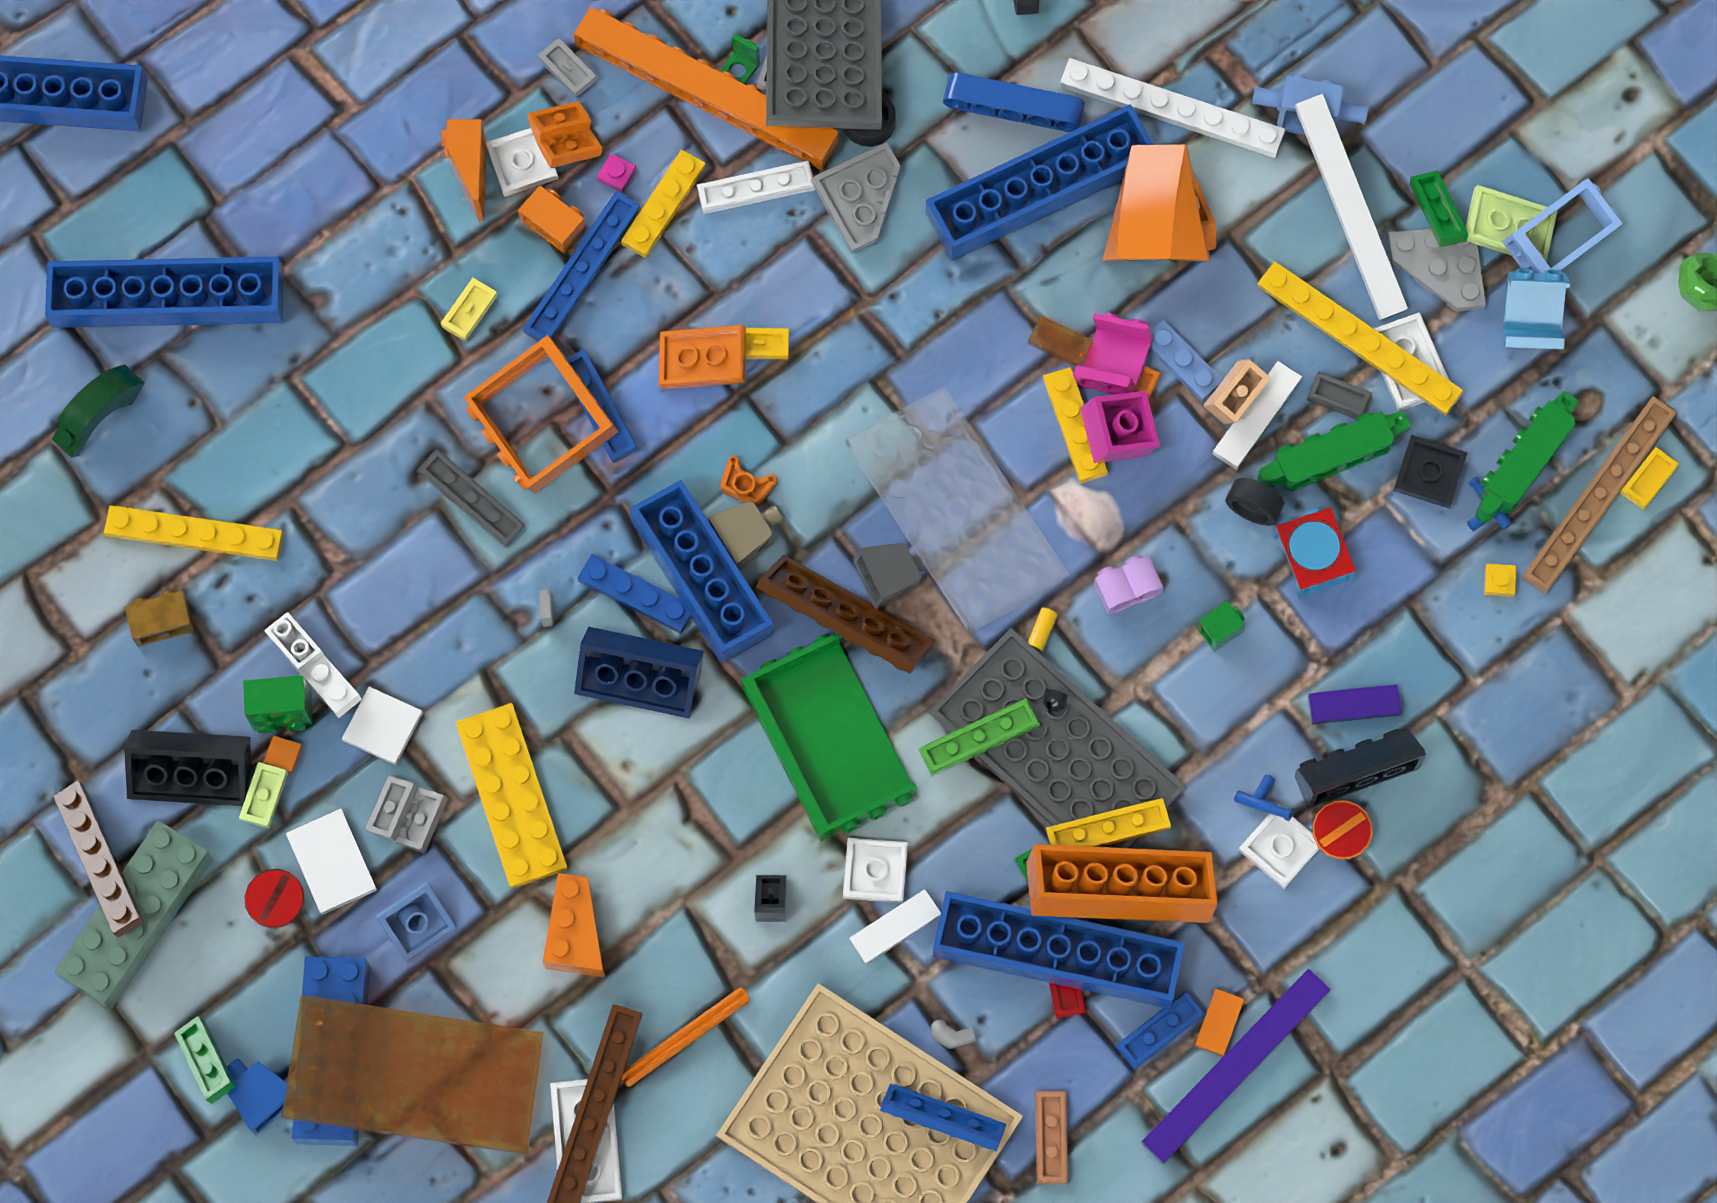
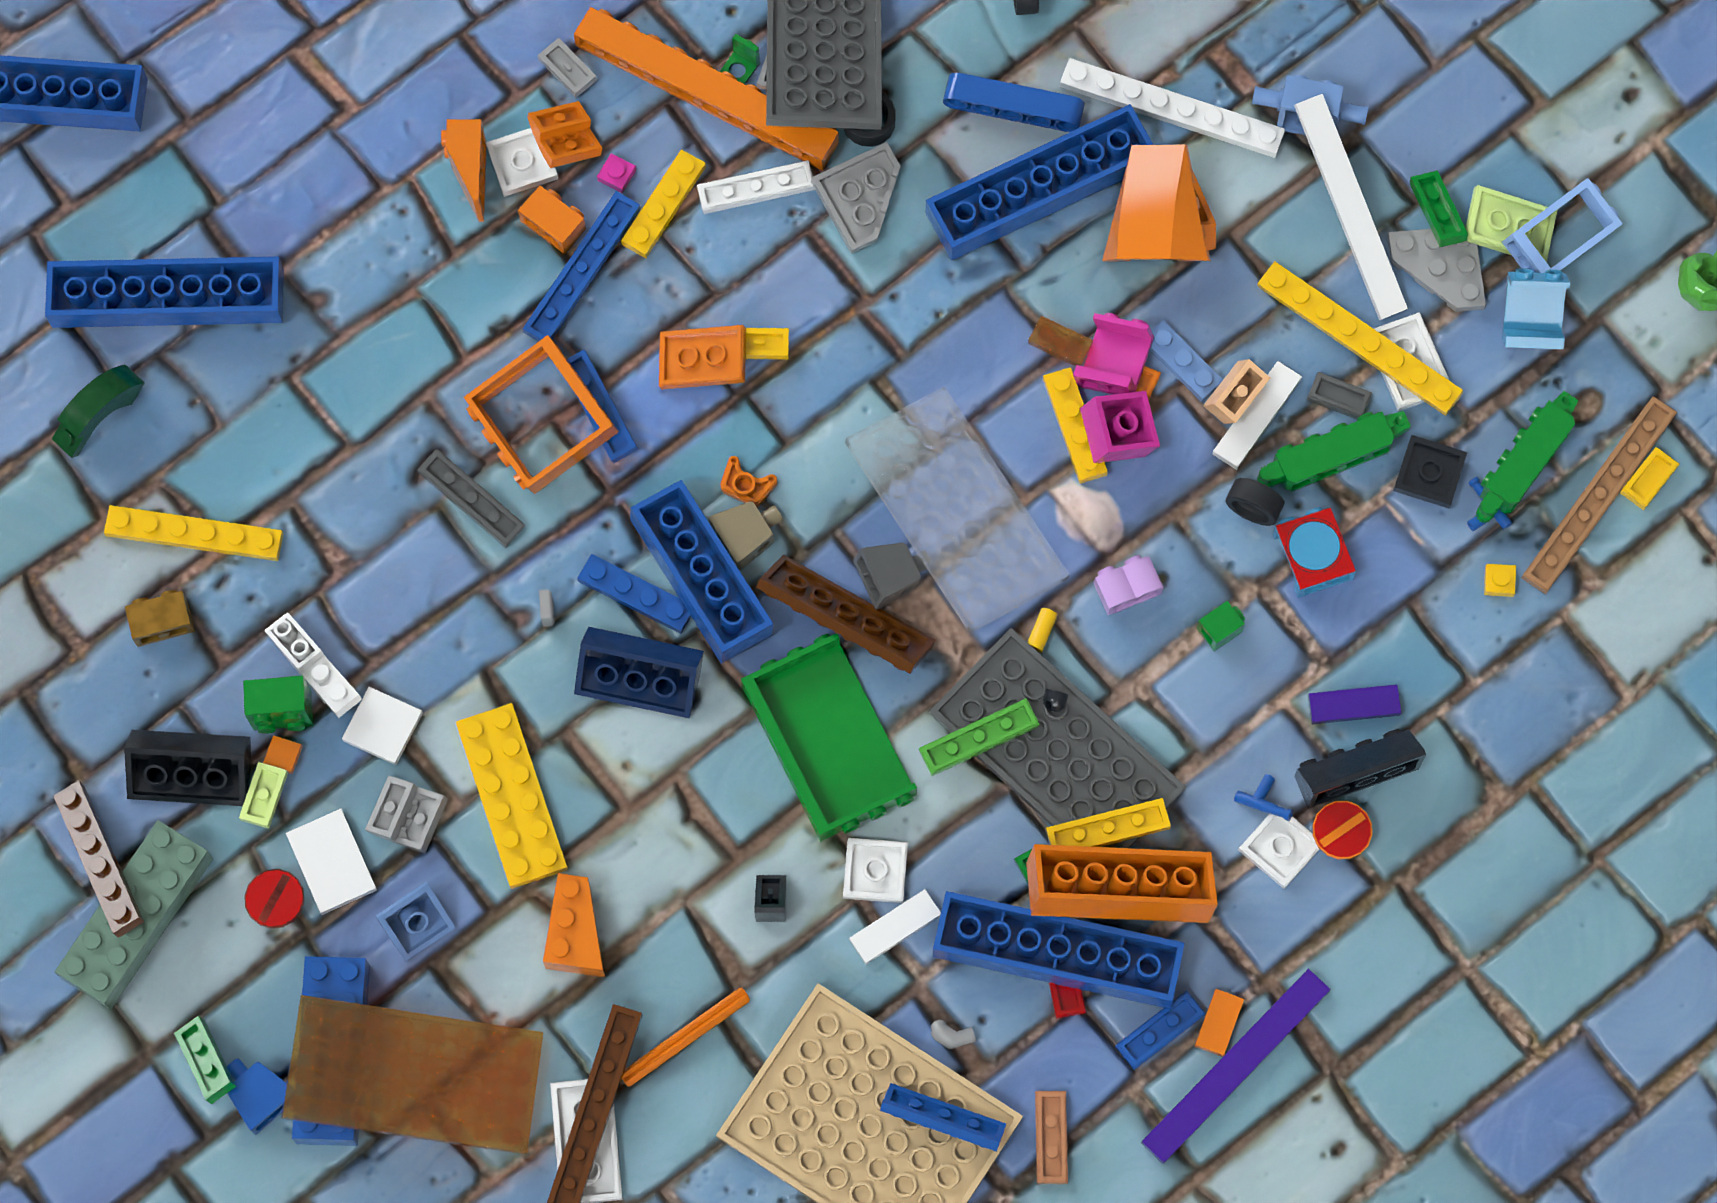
light yellow plate [441,278,498,342] -> none

